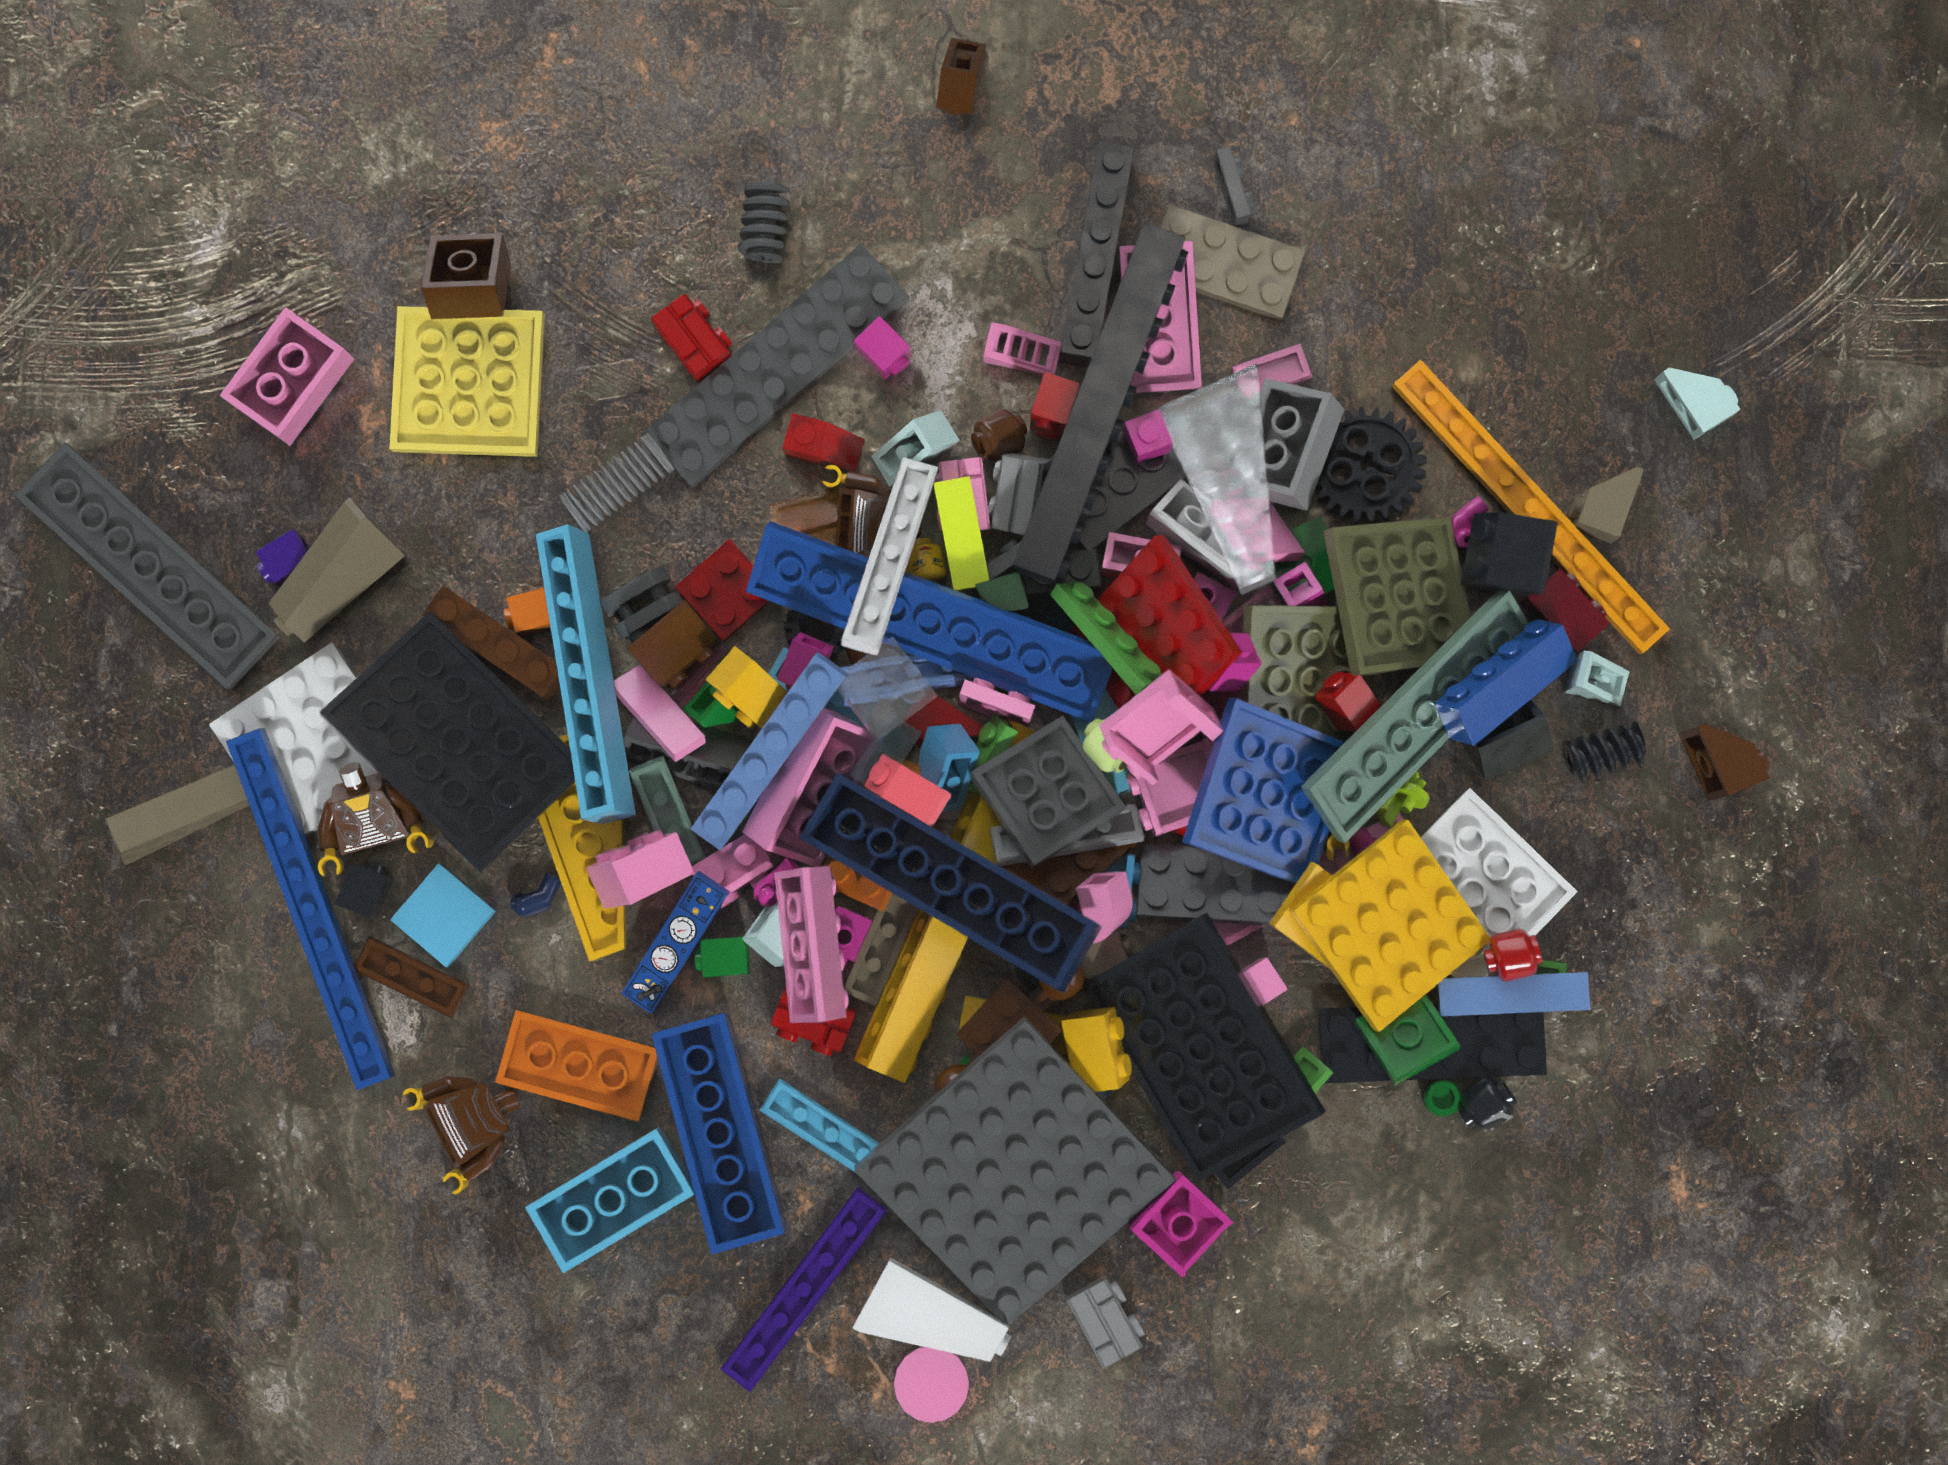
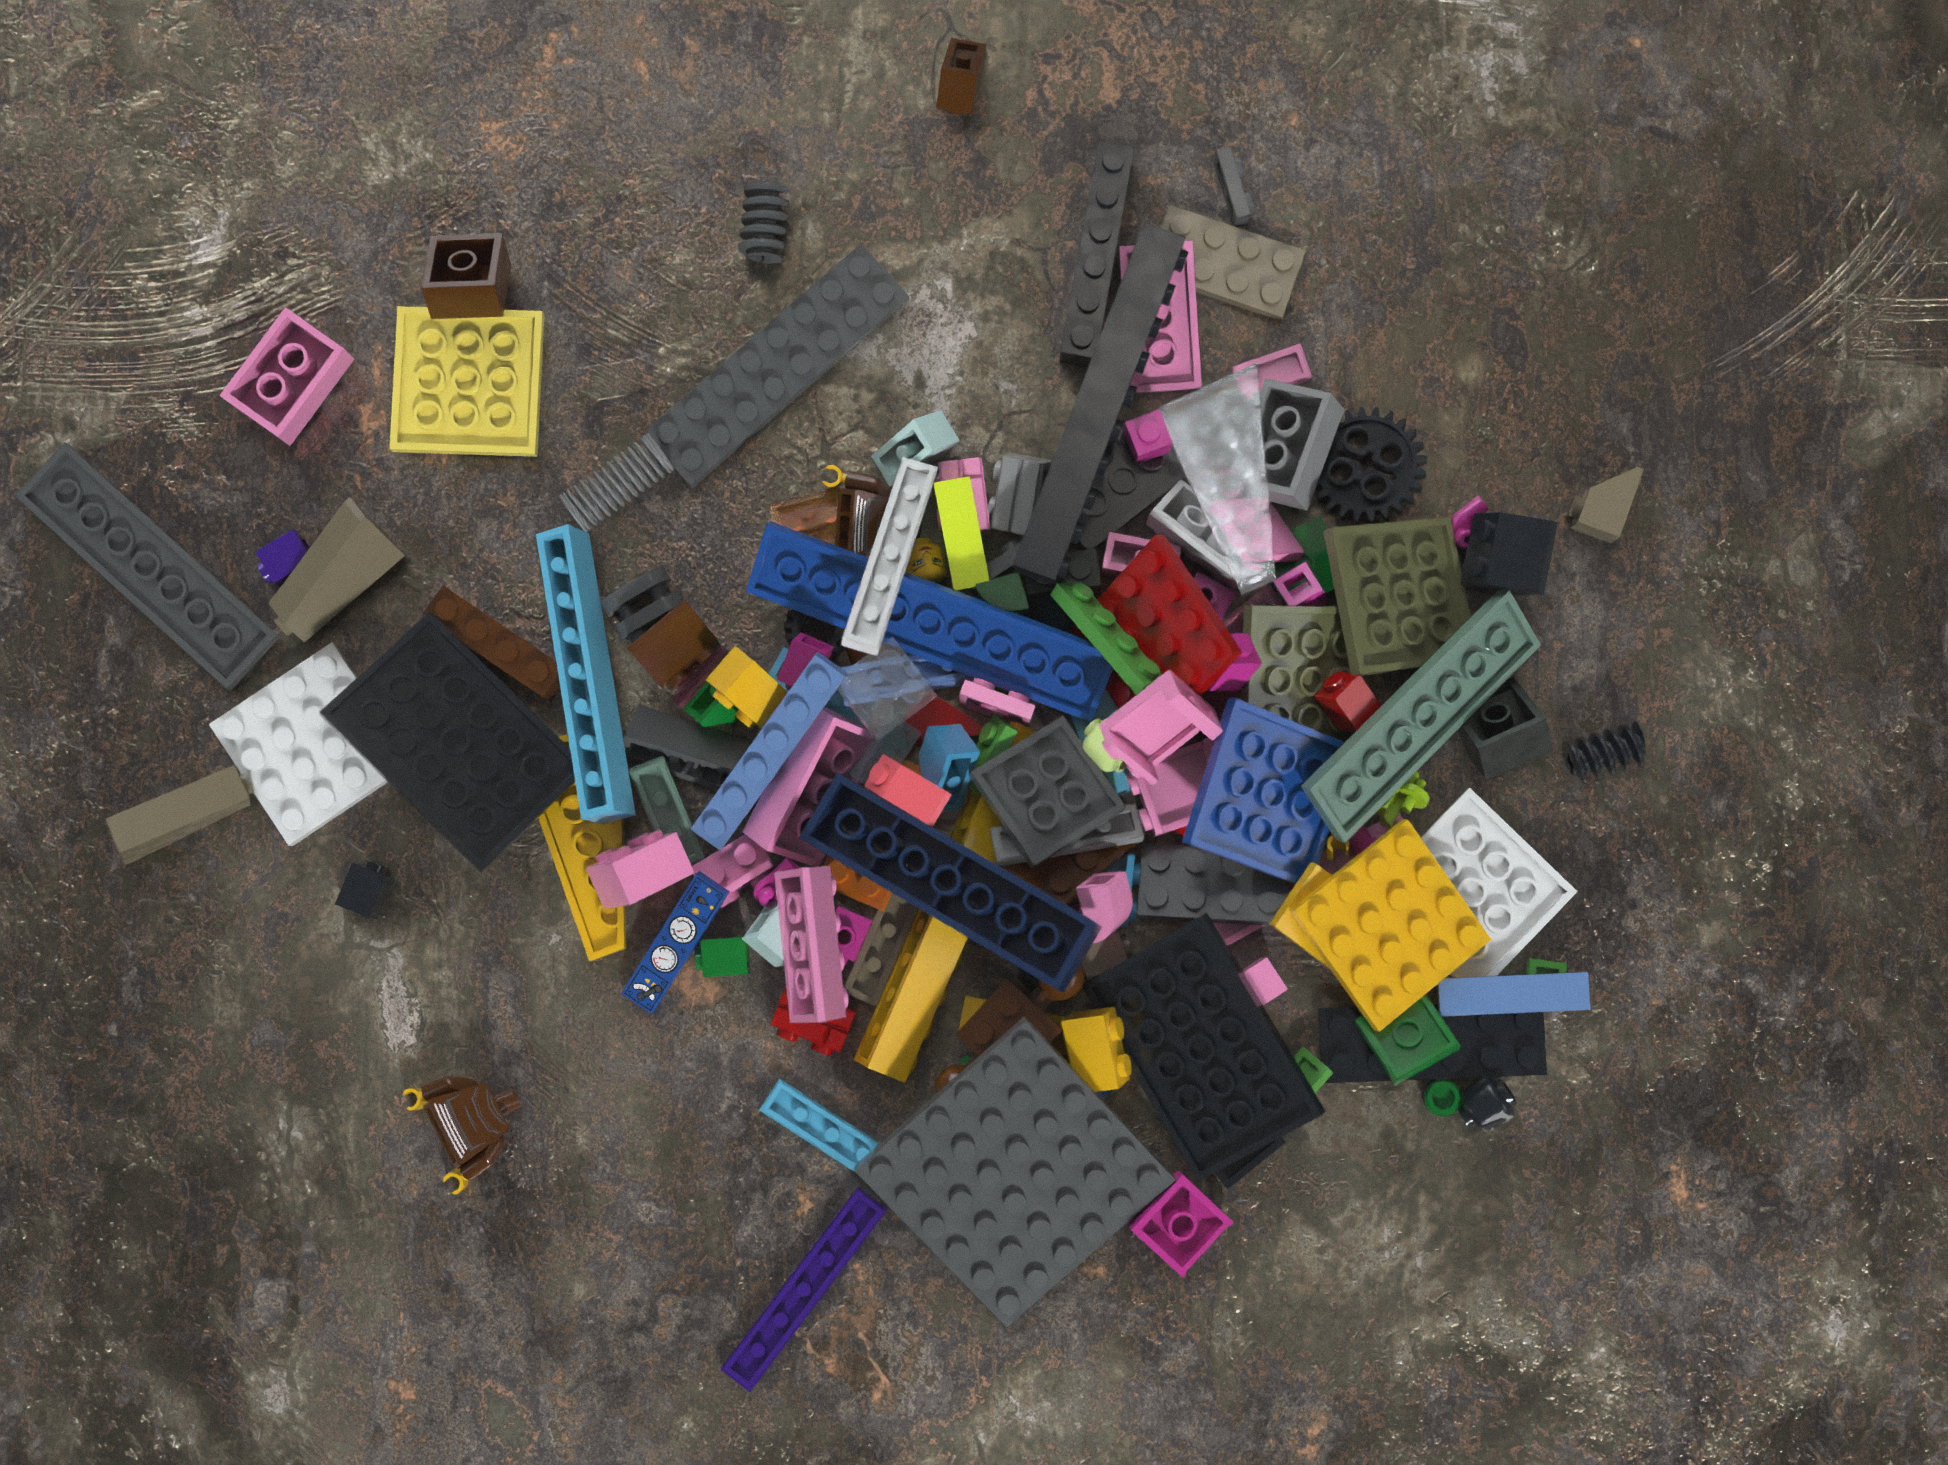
blue plate [226,728,395,1090] -> none
reddish brown torso [318,762,434,876] -> none
reddish brown tile [354,936,470,1018] -> none
medium azure tile [390,863,497,968] -> none
orange plate [495,1010,658,1122] -> none
orange brick [504,588,551,638] -> none
dark blue arm [510,873,561,917] -> none
medium azure brick [525,1126,695,1273] -> none
bright pink tile [614,664,706,762] -> none
red brick [651,293,732,383] -> none
blue brick [651,1013,788,1255] -> none
red plate [675,538,771,643] -> none
red slope [782,413,865,473] -> none
white slope [853,1258,1011,1362] -> none
dark pink brick [854,316,911,380] -> none
bright pink tile [894,1346,969,1423] -> none
reddish brown head [971,409,1027,463] -> none
bright pink slope [983,322,1062,376] -> none
red brick [1030,372,1080,442] -> none
light grey brick [1066,1276,1145,1368] -> none
light orange plate [1392,360,1670,655] -> none
blue brick [1434,619,1578,746] -> none
red head [1483,929,1542,982] -> none
dark red brick [1520,569,1610,654] -> none
light aqua slope [1564,651,1629,707] -> none
light aqua slope [1654,367,1741,440] -> none
reddish brown slope [1678,723,1770,801] -> none

